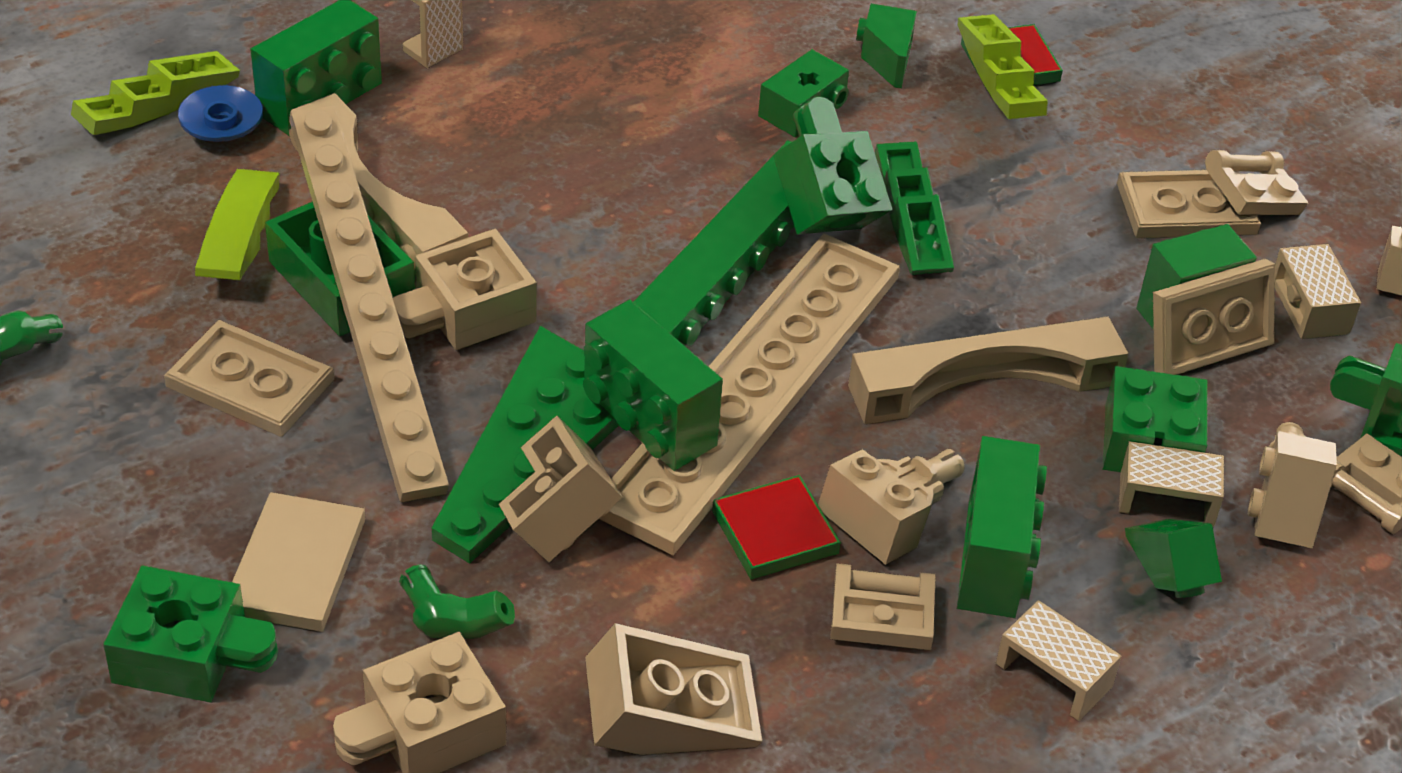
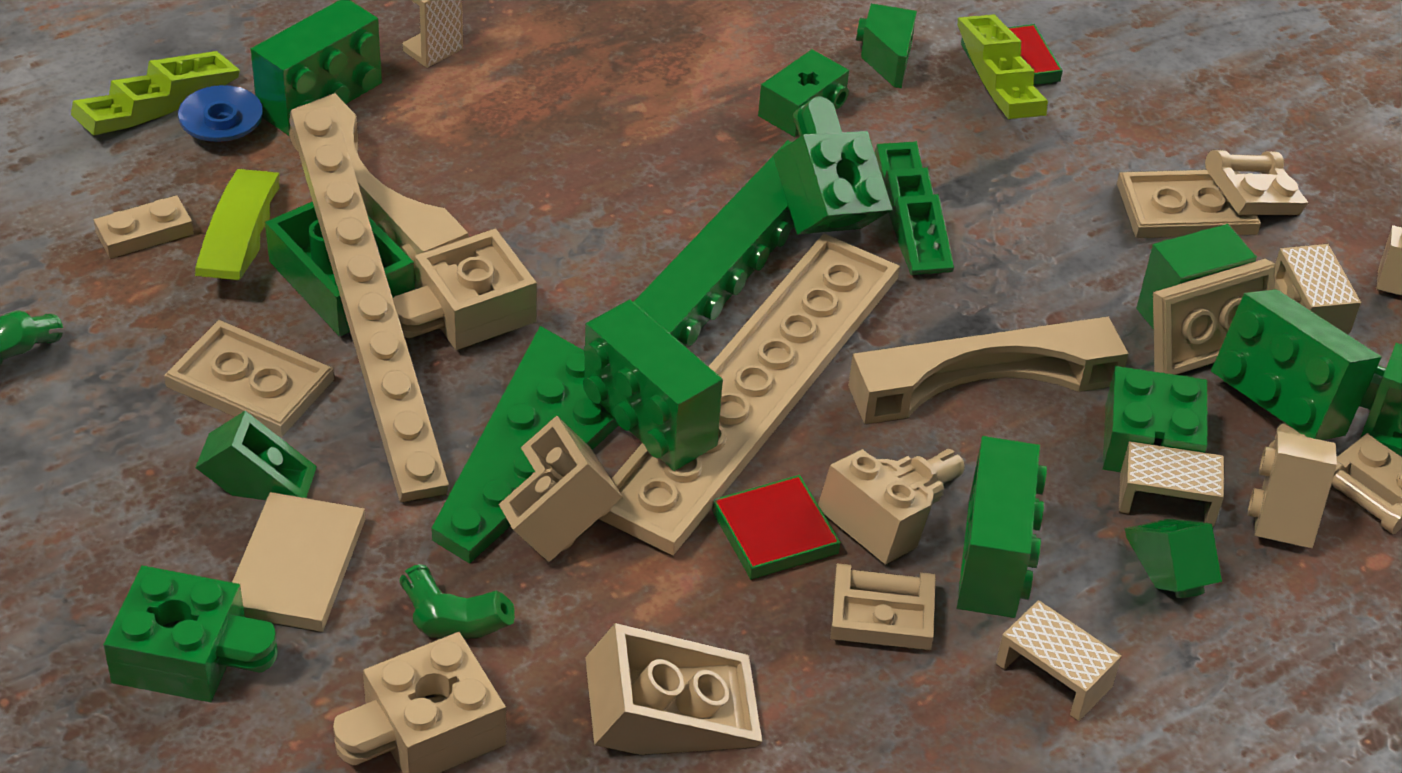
none -> tan plate [93,195,194,259]
none -> green slope [195,411,317,501]
none -> green brick [1211,289,1382,440]

